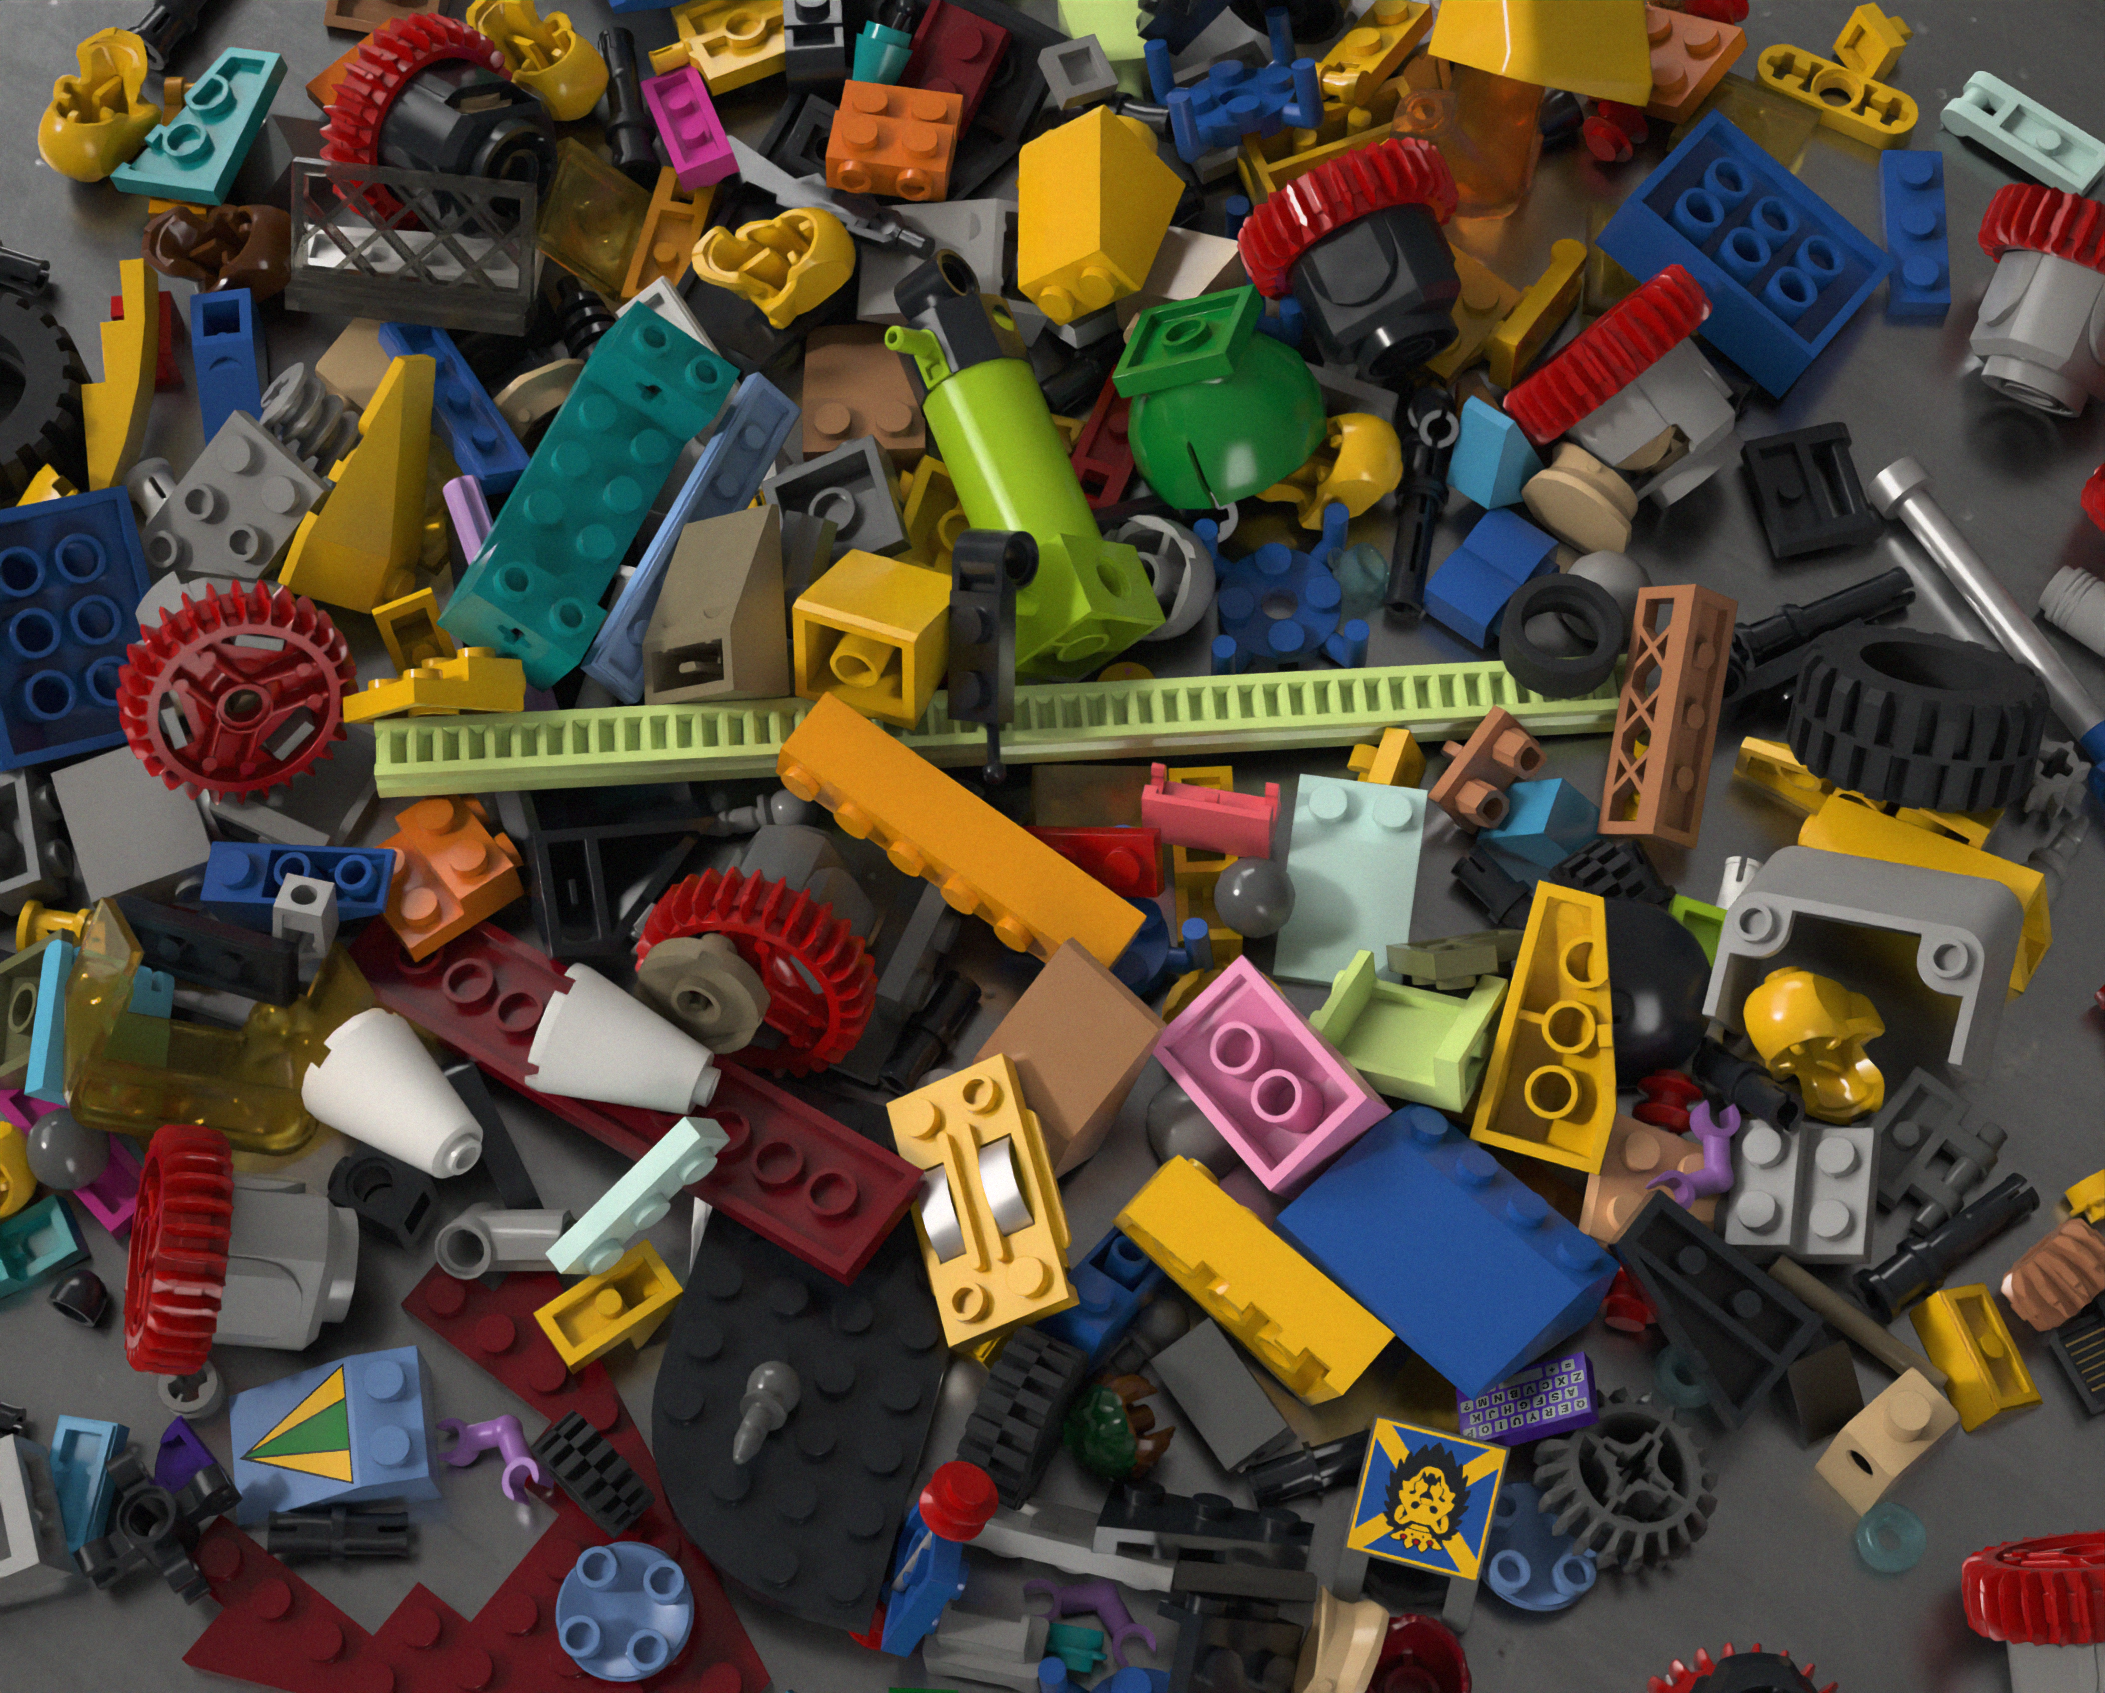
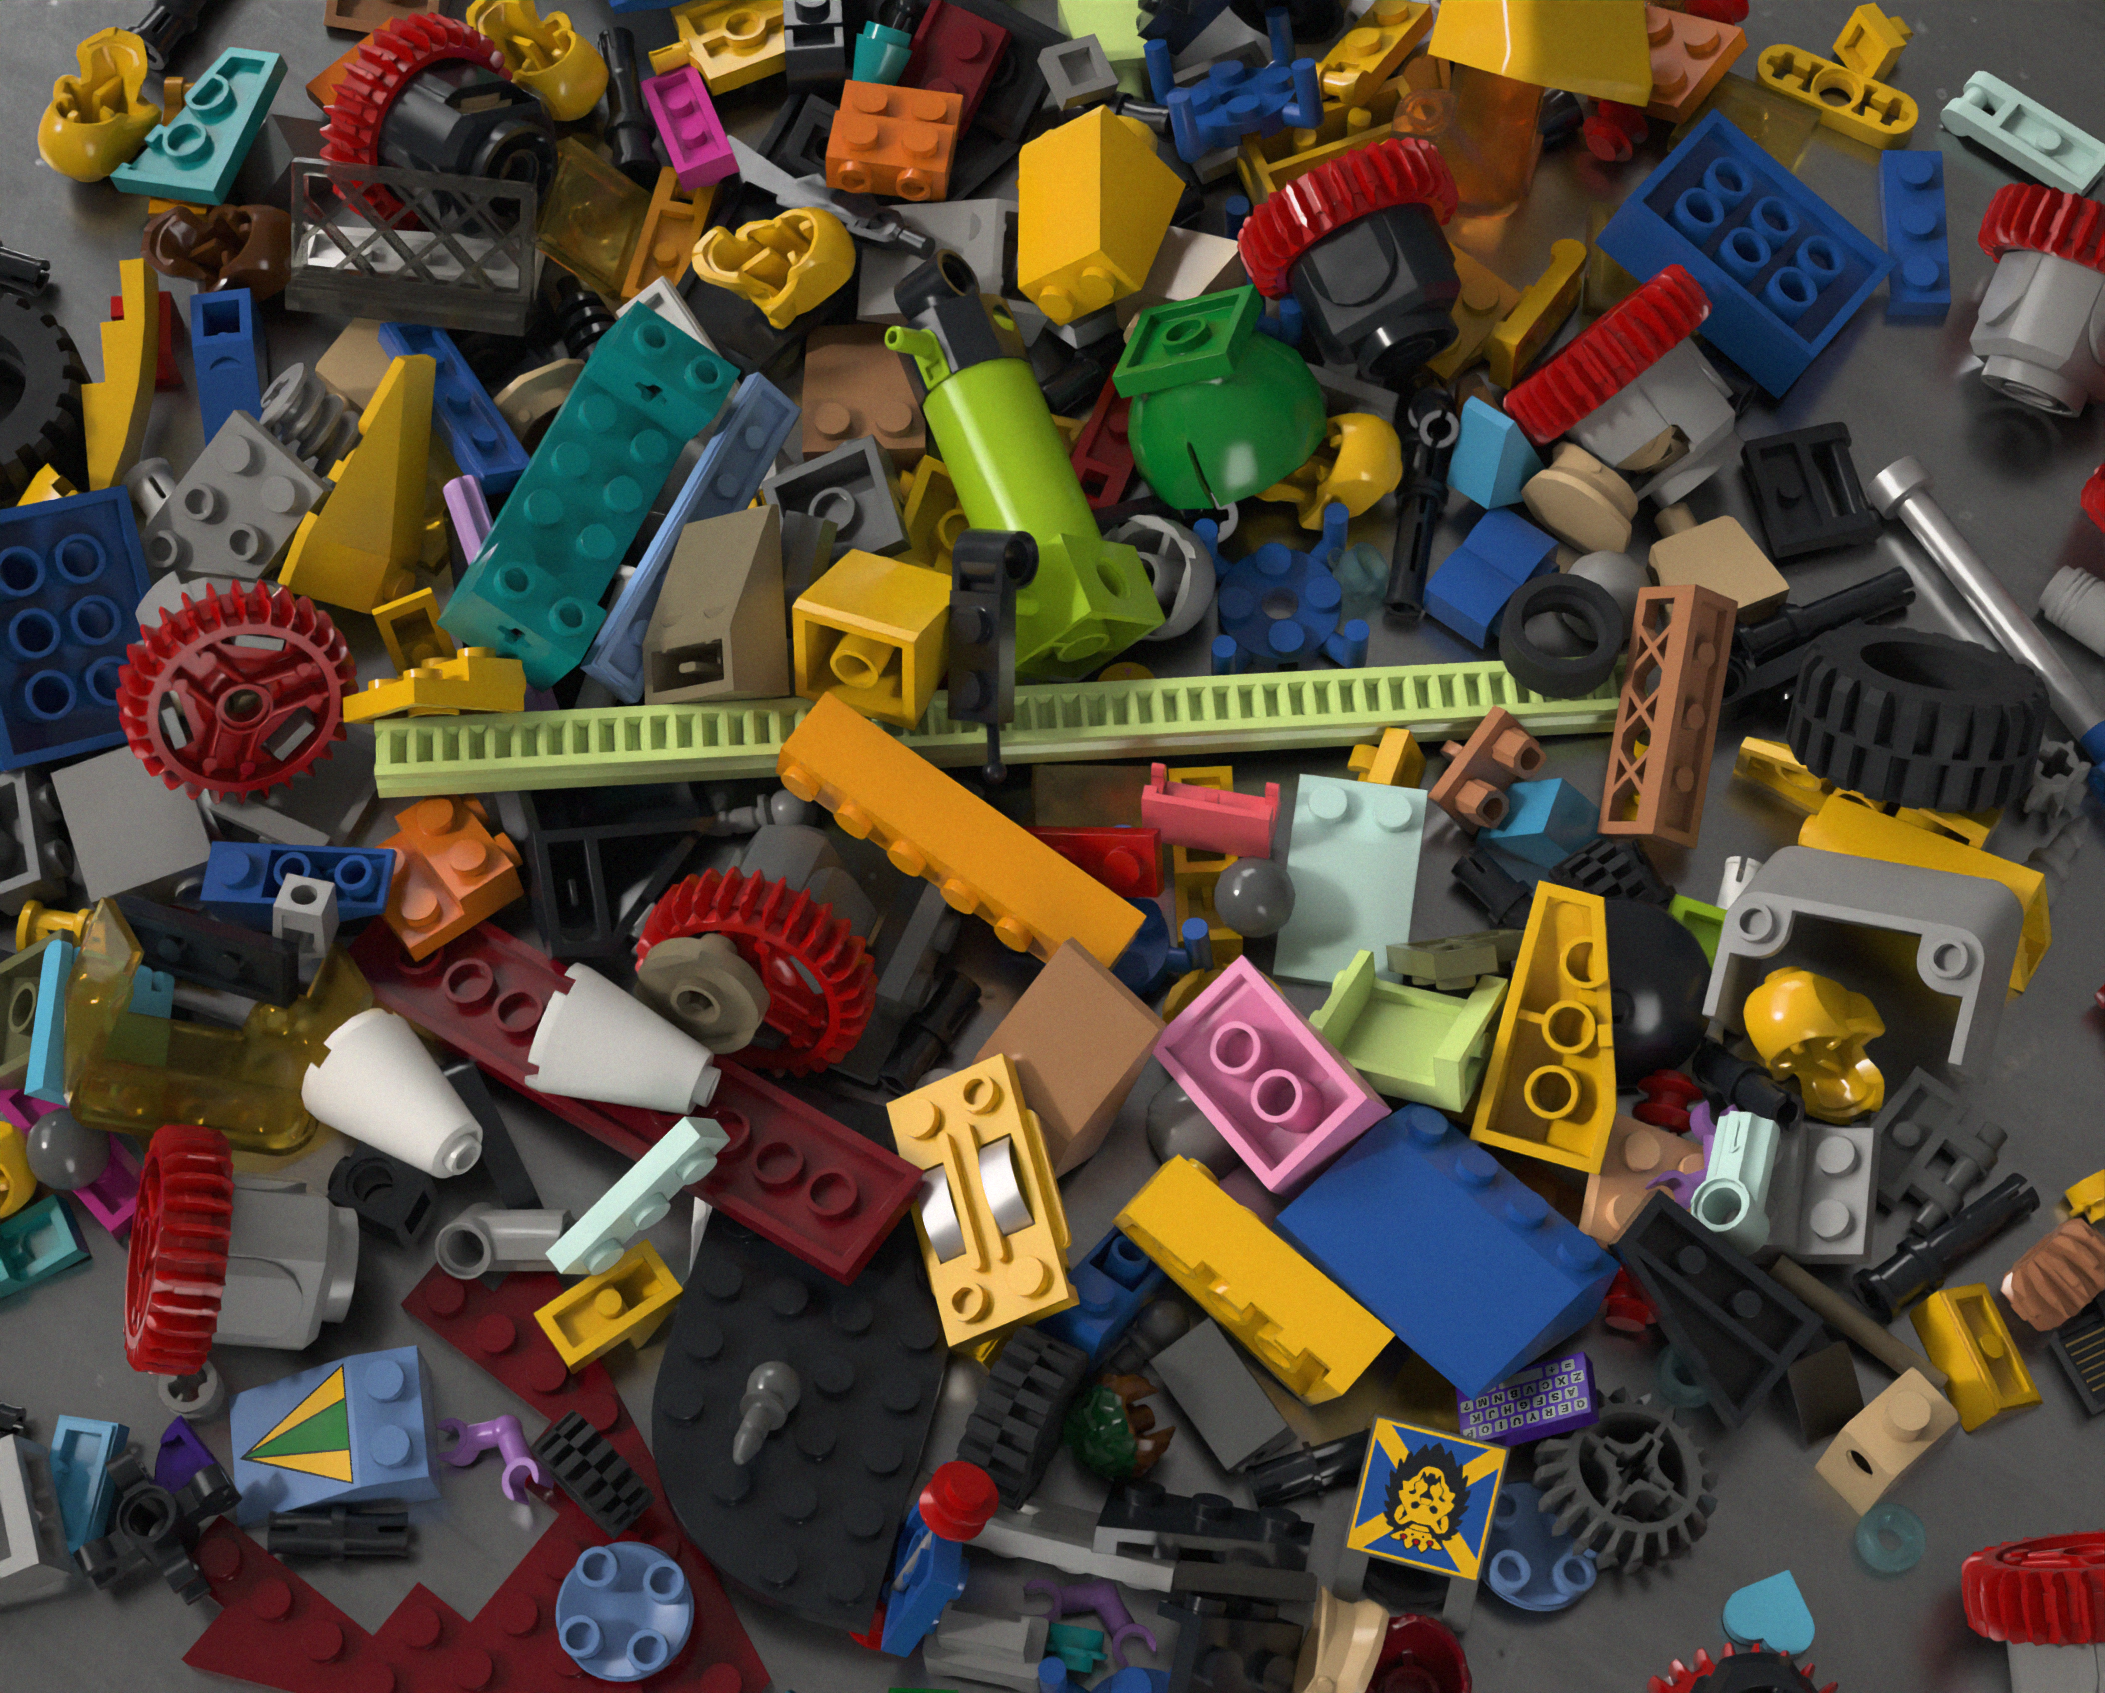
black hinge [47,1269,108,1327] -> none
none -> tan torso [1646,502,1790,630]
none -> light aqua piece [1691,1111,1780,1257]
none -> medium azure tile [1722,1570,1815,1660]

